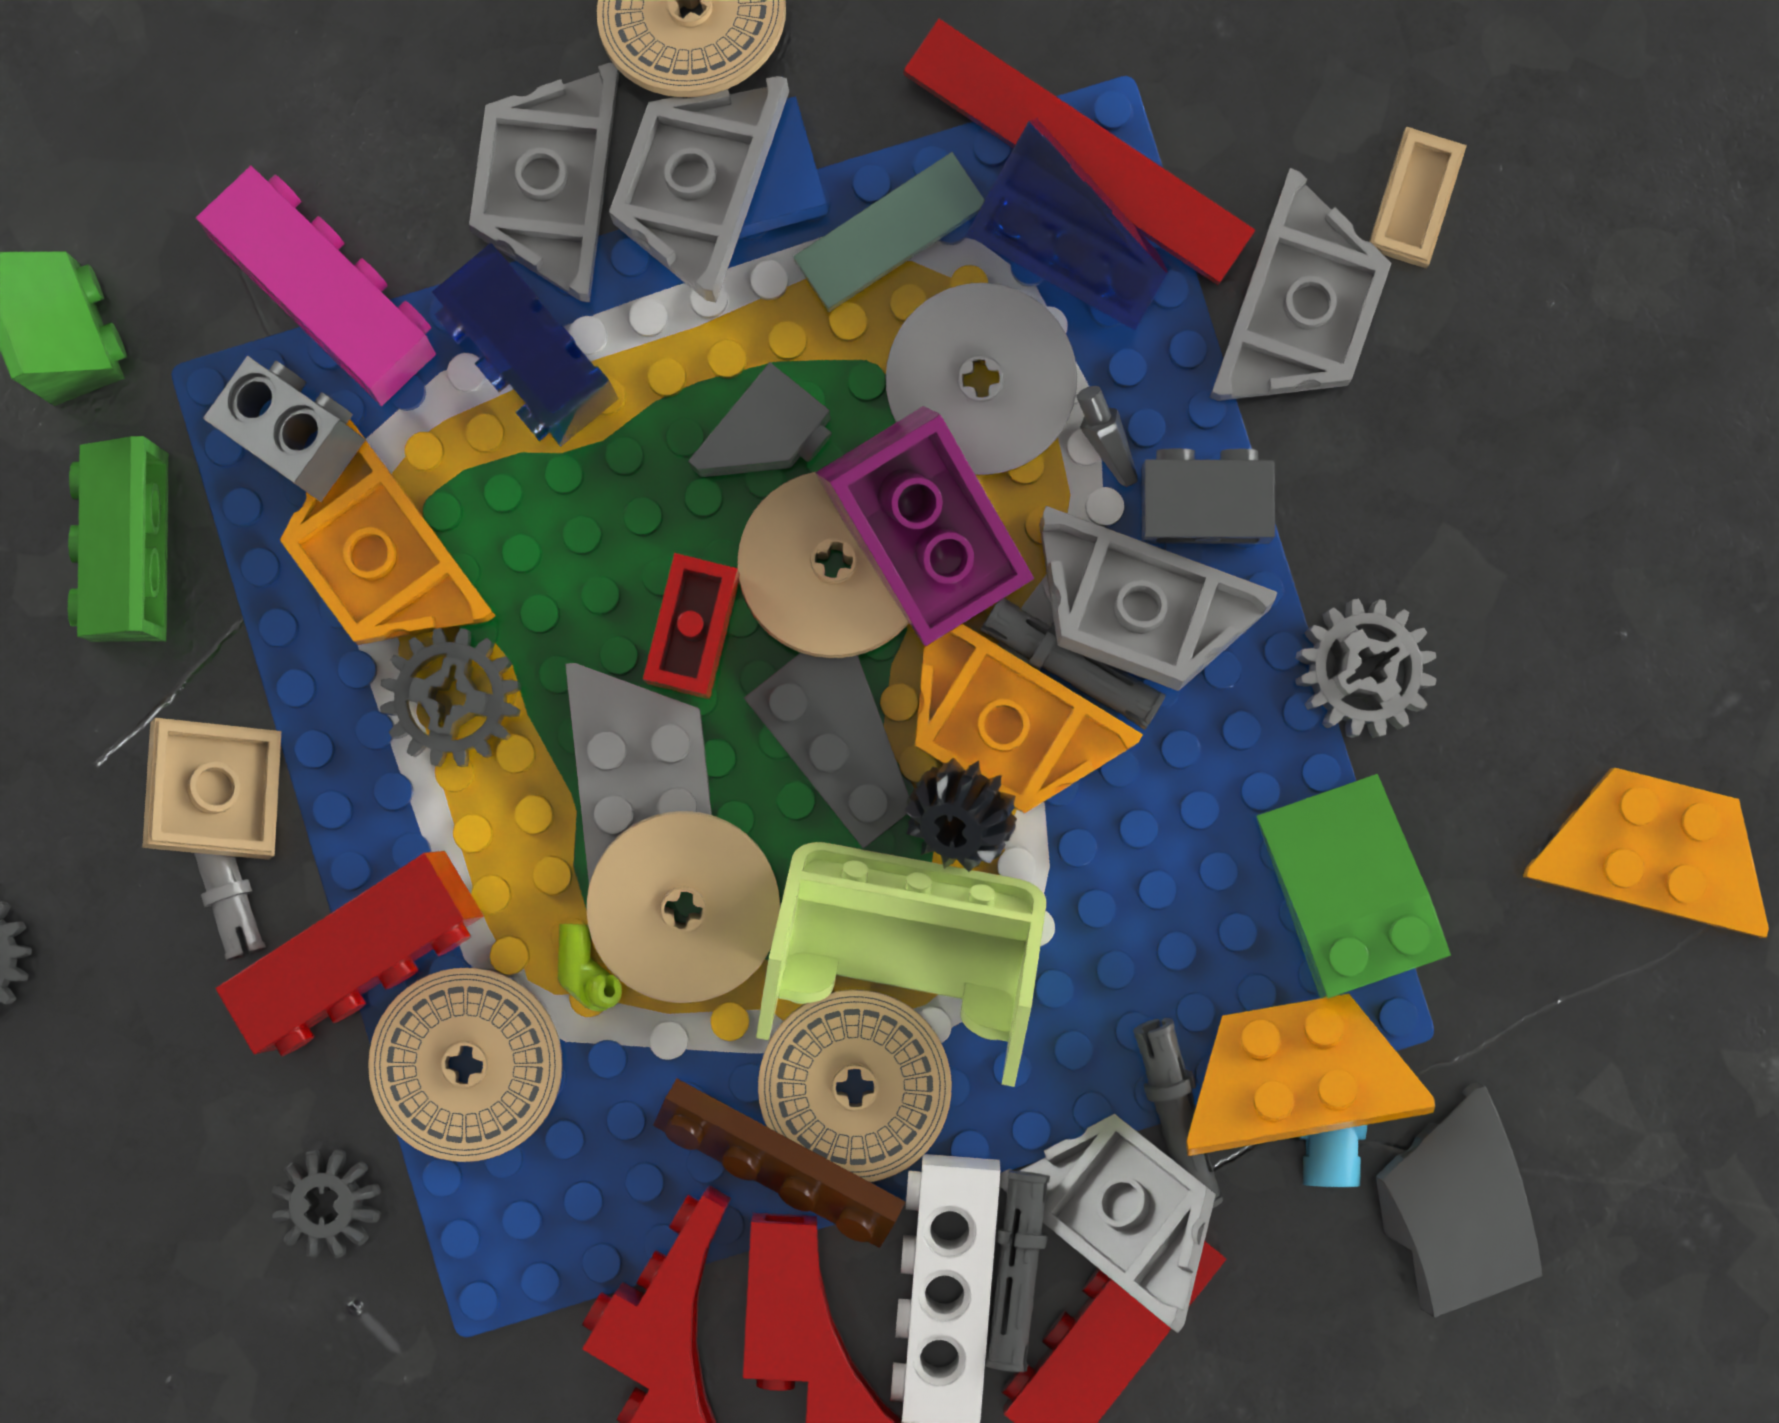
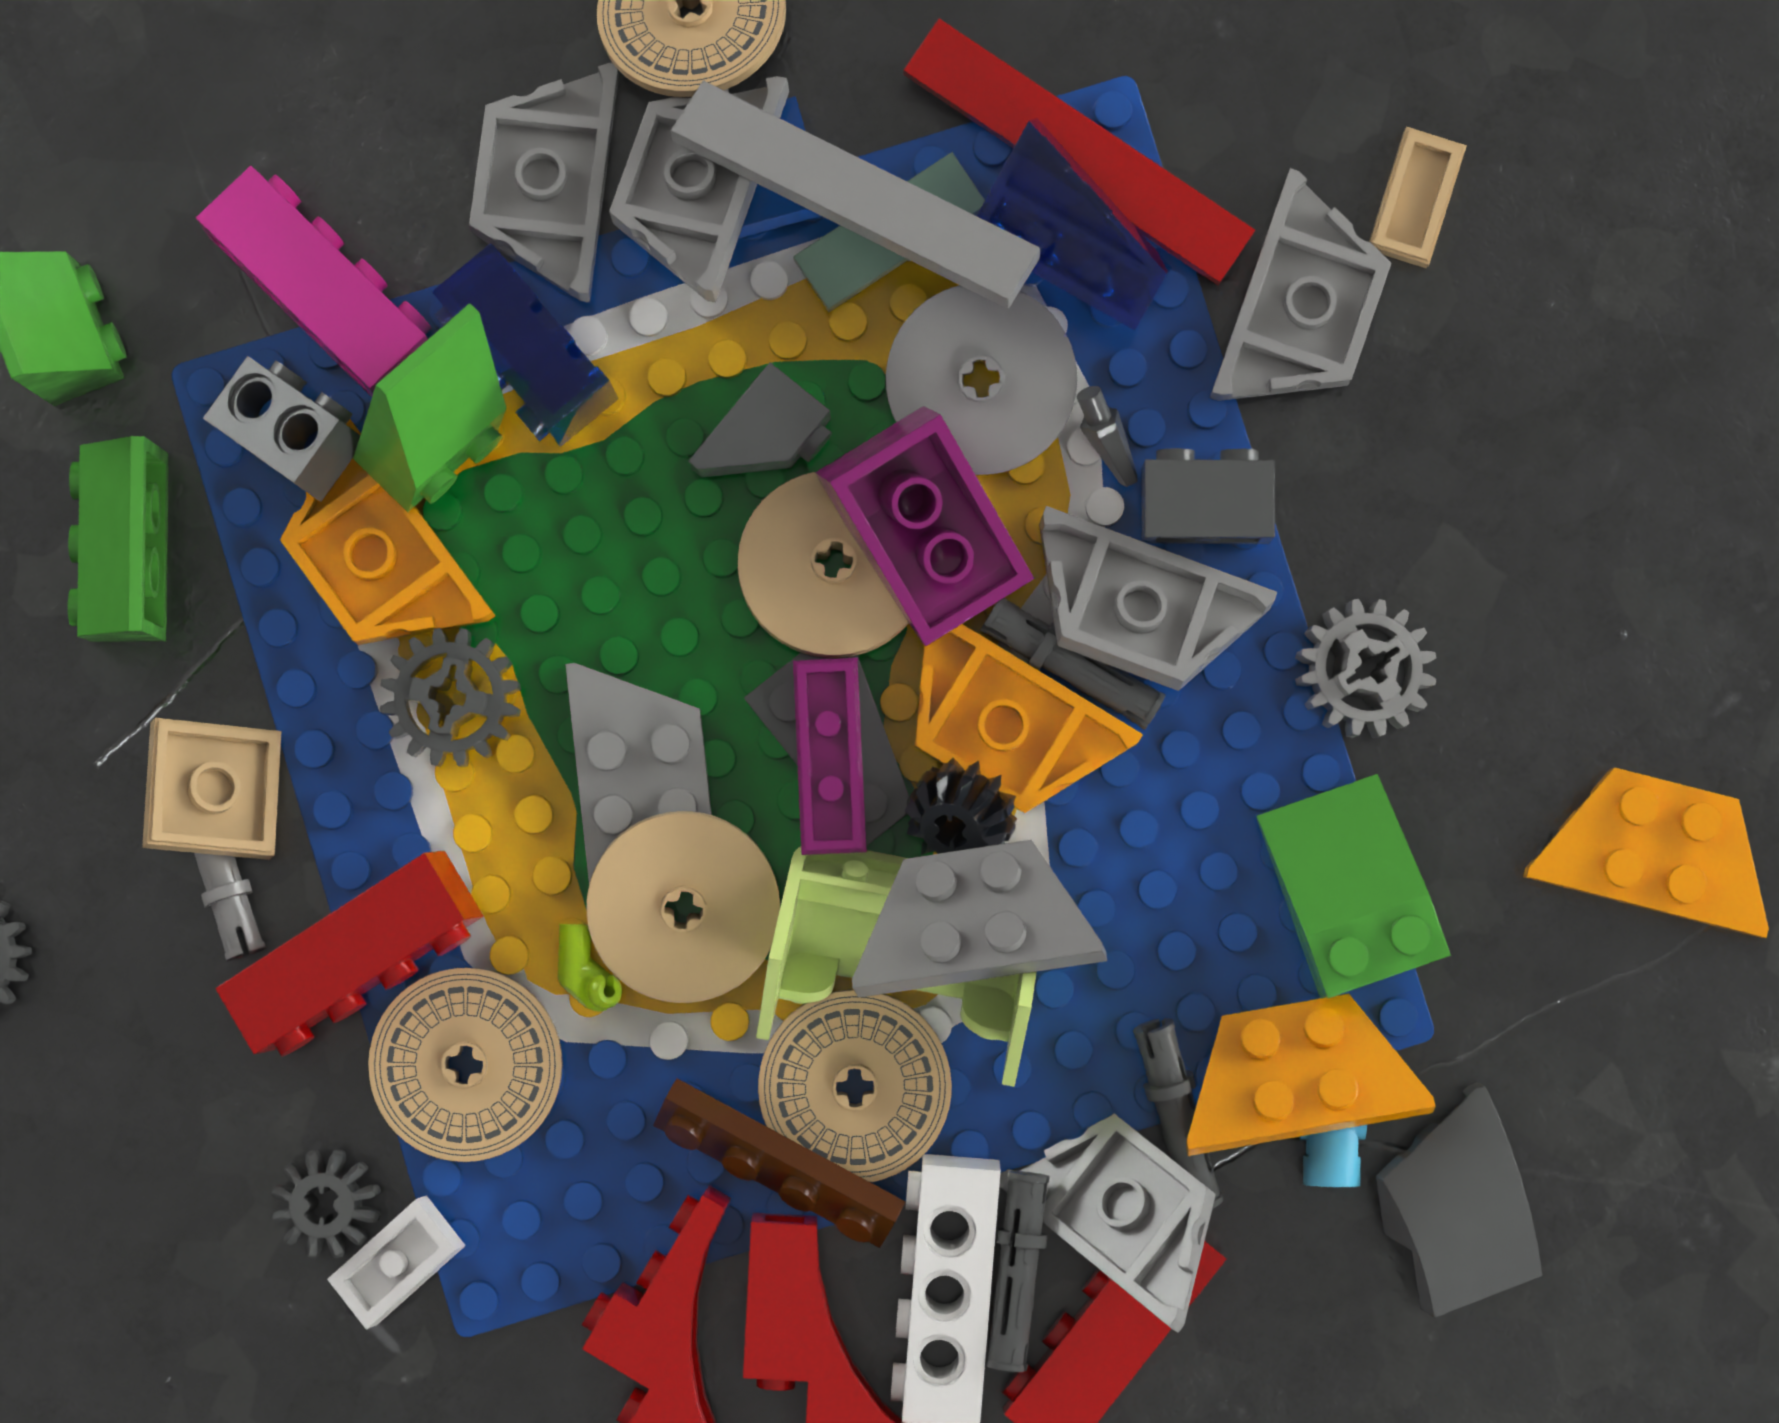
red brick [643,553,740,700] -> none
none -> white plate [327,1195,466,1330]
none -> bright green slope [353,303,507,512]
none -> light grey tile [670,80,1040,309]
none -> magenta tile [793,658,867,855]
none -> light grey wing [852,840,1107,998]

